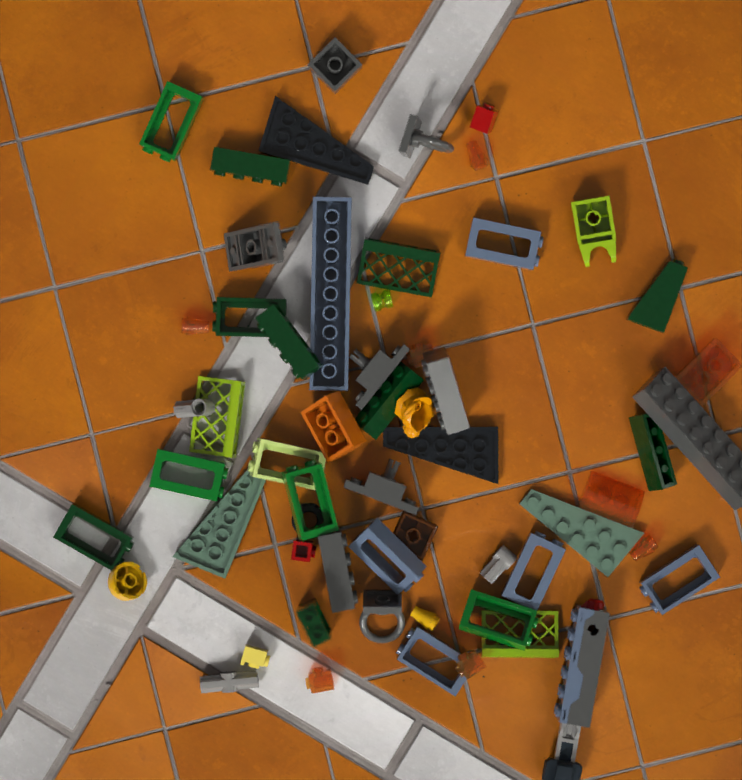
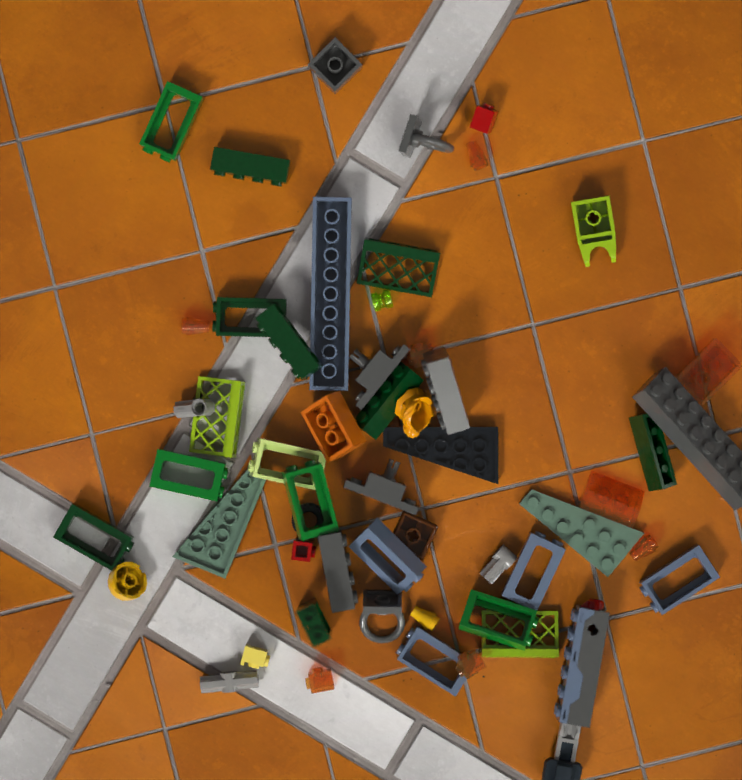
dark grey brick [224,222,287,272] -> none
black wing [258,96,374,185] -> none
sand blue piece [465,218,544,270] -> none
dark green slope [626,259,688,333] -> none

